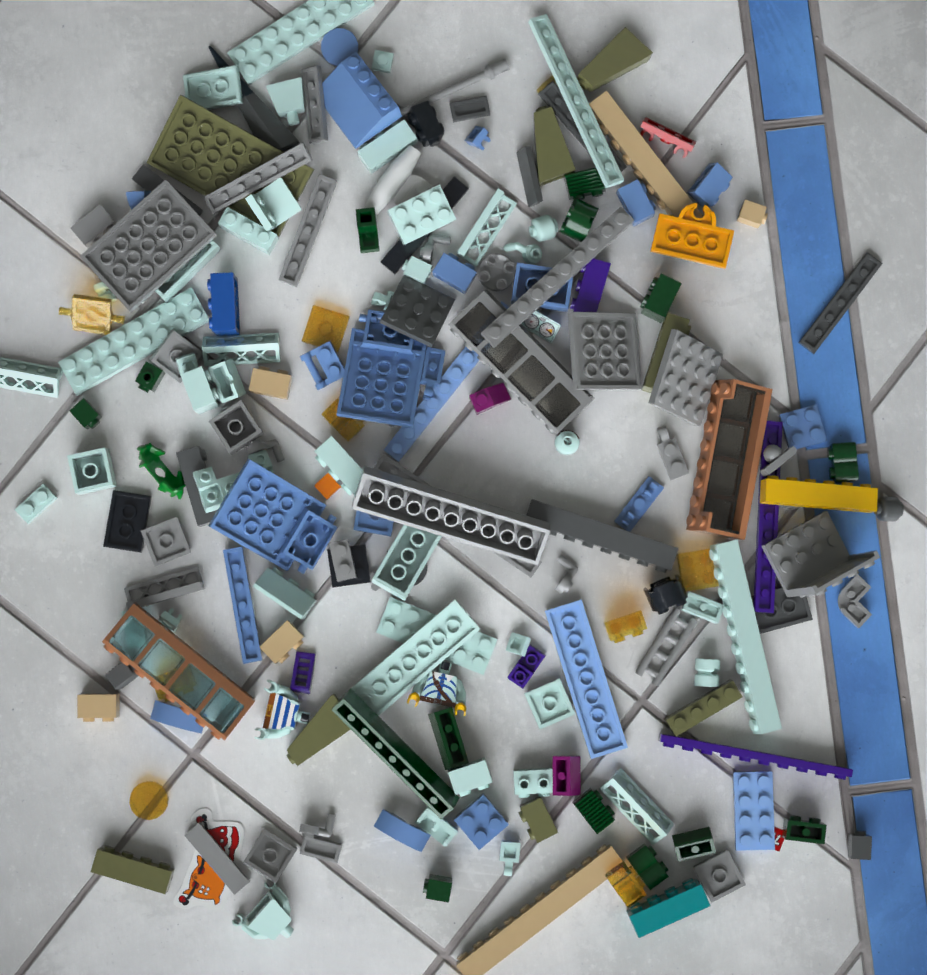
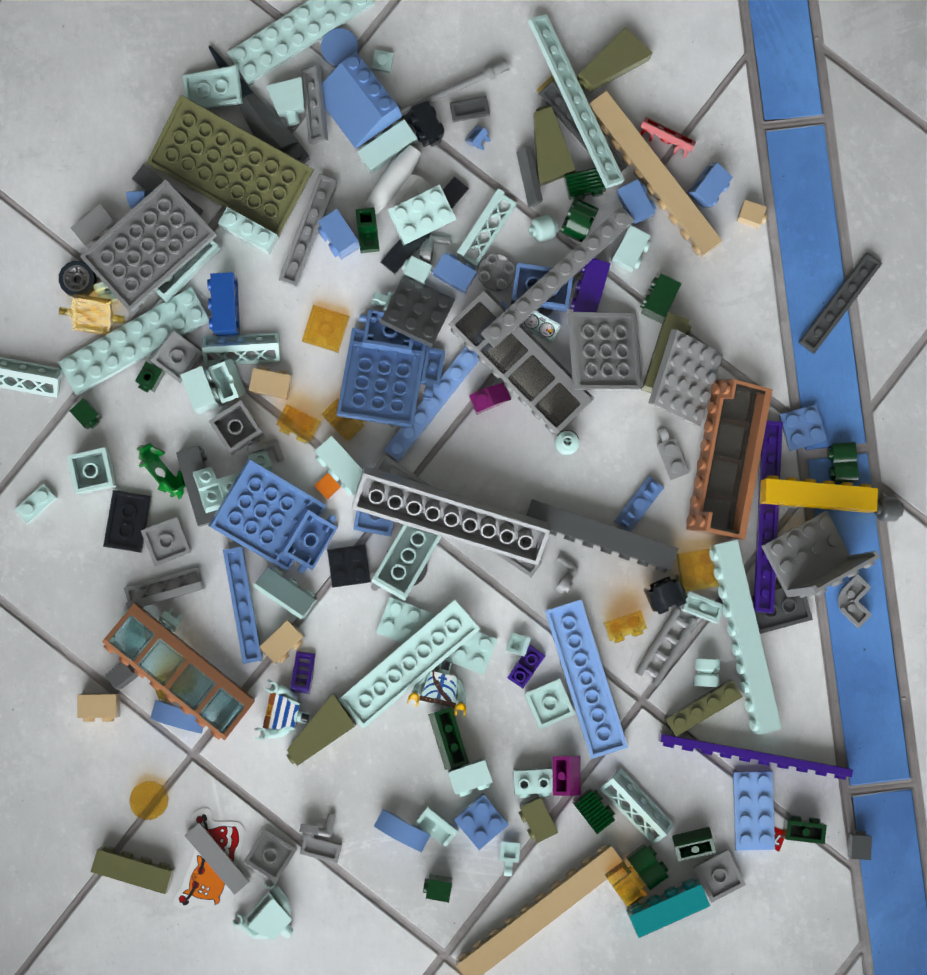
light aqua tile [175,352,199,374] -> none
light grey plate [204,143,313,214] -> none
light aqua bracket [245,178,302,231] -> none
medium blue plate [300,340,345,390] -> none
light grey brick [329,539,357,582] -> none
dark green brick [331,689,460,819] -> none
light aqua plate [504,242,542,264] -> none
light orange plate [650,203,734,269] -> none
light grey tile [759,445,797,477] -> none
none -> wheel [58,261,97,298]
none -> clear yellow brick [276,404,322,444]
none -> medium blue brick [317,209,360,260]
none -> light aqua brick [612,225,652,272]

